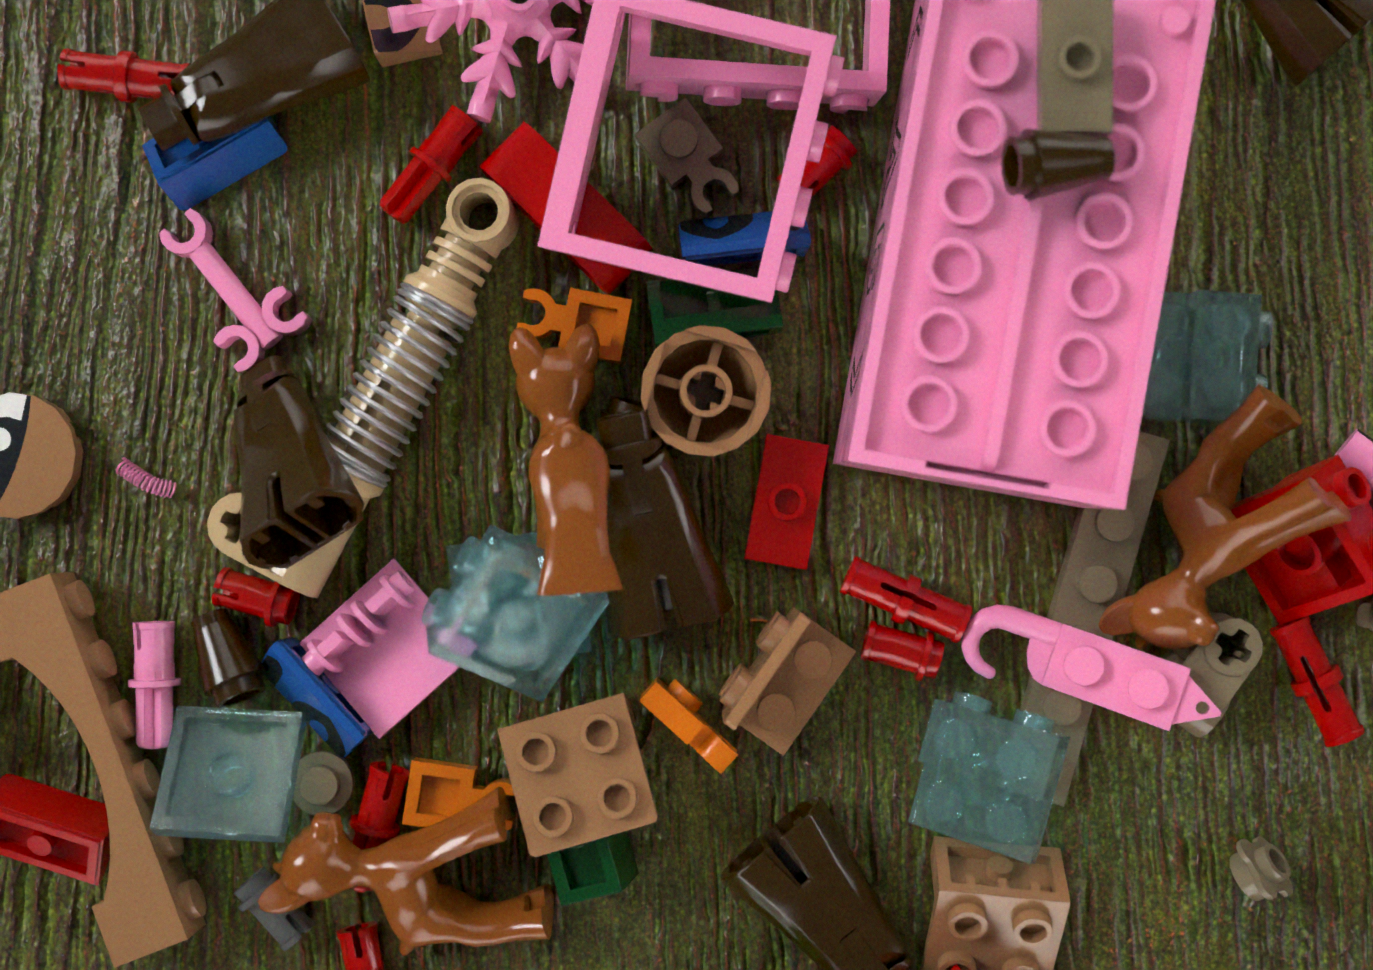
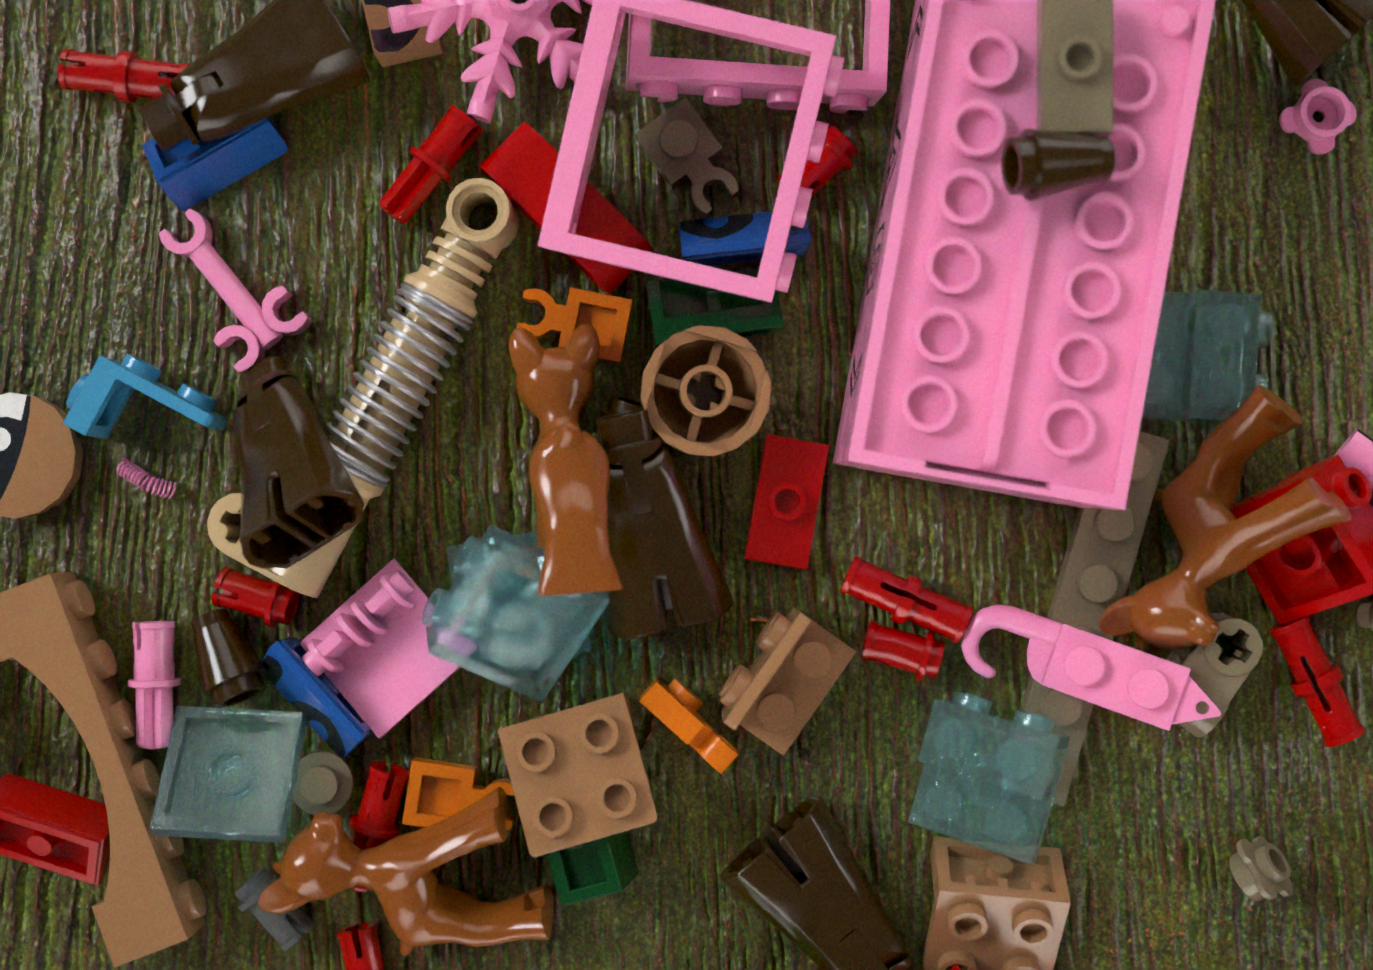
none -> dark azure bracket [62,353,229,439]
none -> bright pink plate [1279,79,1357,155]

